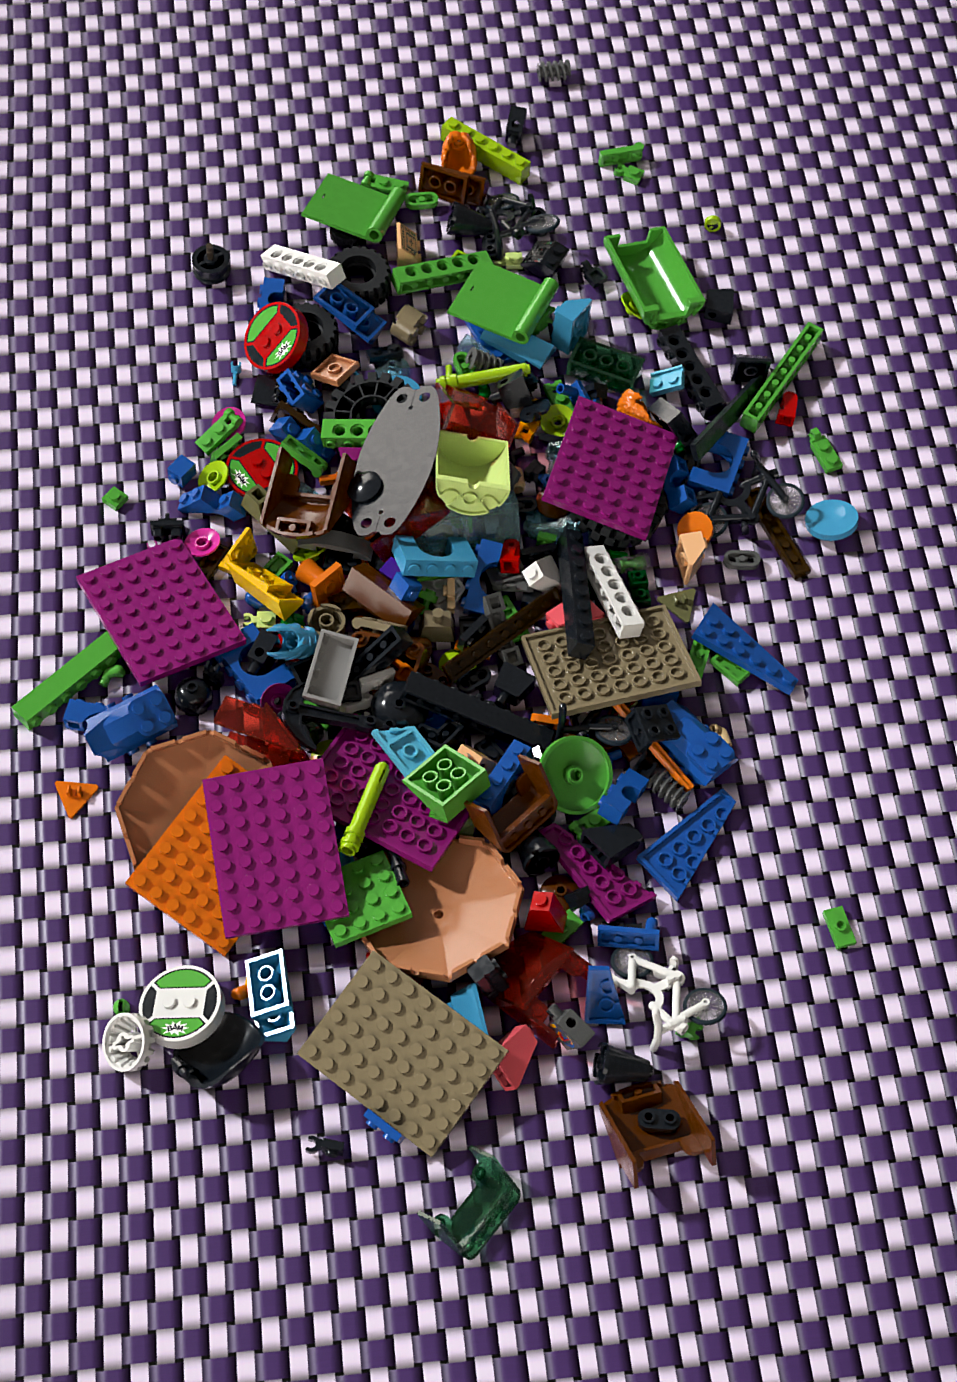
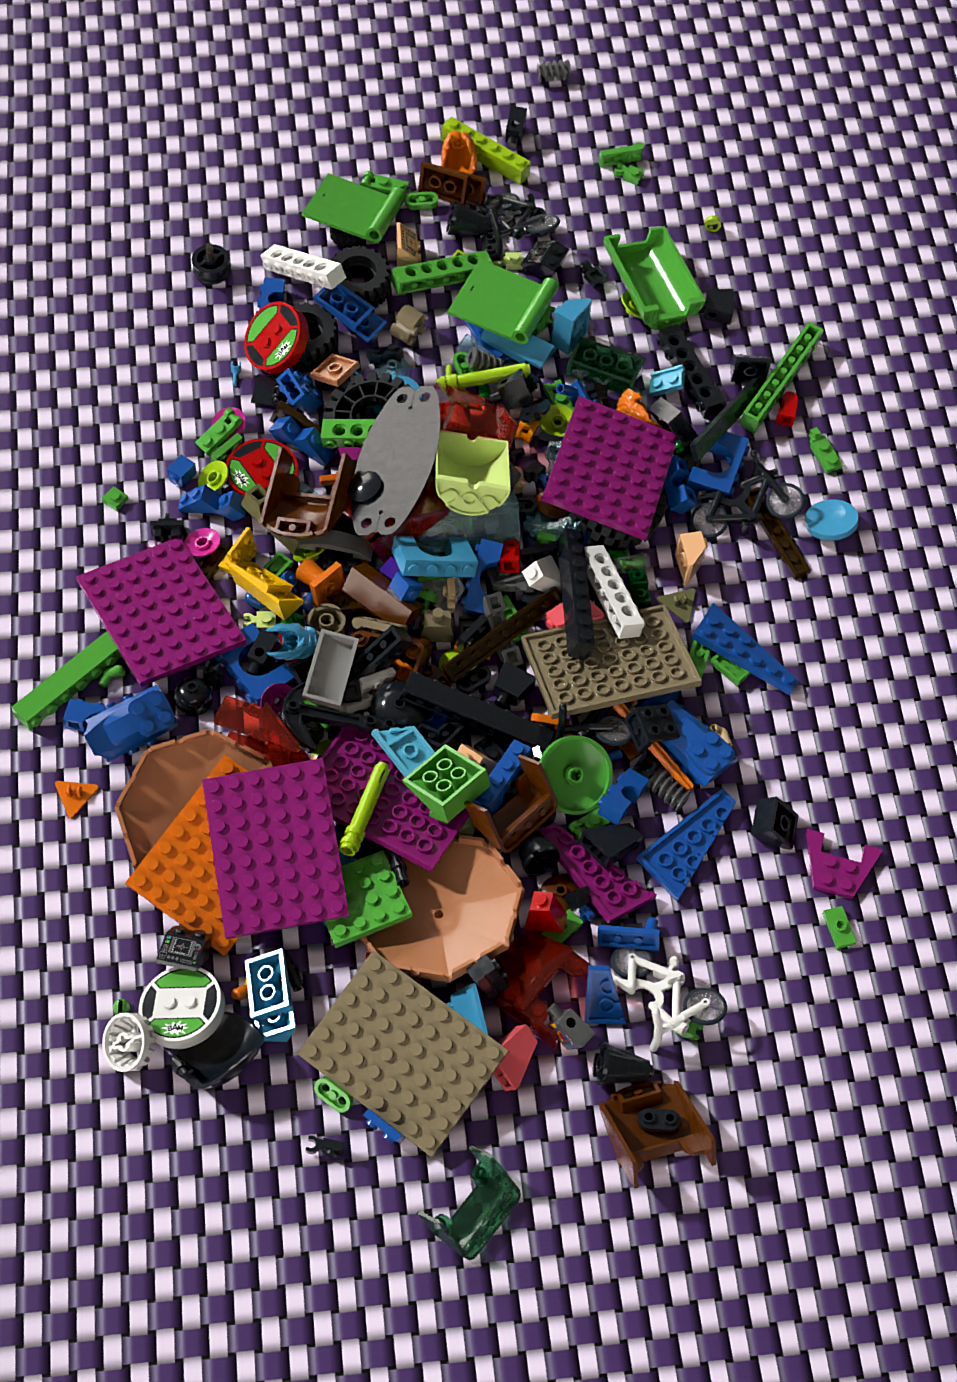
bright green plate [279,434,328,478] -> none
orange tile [677,511,714,543] -> none
dark grey plate [723,550,760,570] -> none
none -> black slope [156,925,212,972]
none -> black pin [284,950,306,992]
none -> bright green plate [314,1076,354,1113]
none -> black slope [751,796,799,850]
none -> magenta wing [805,829,882,900]

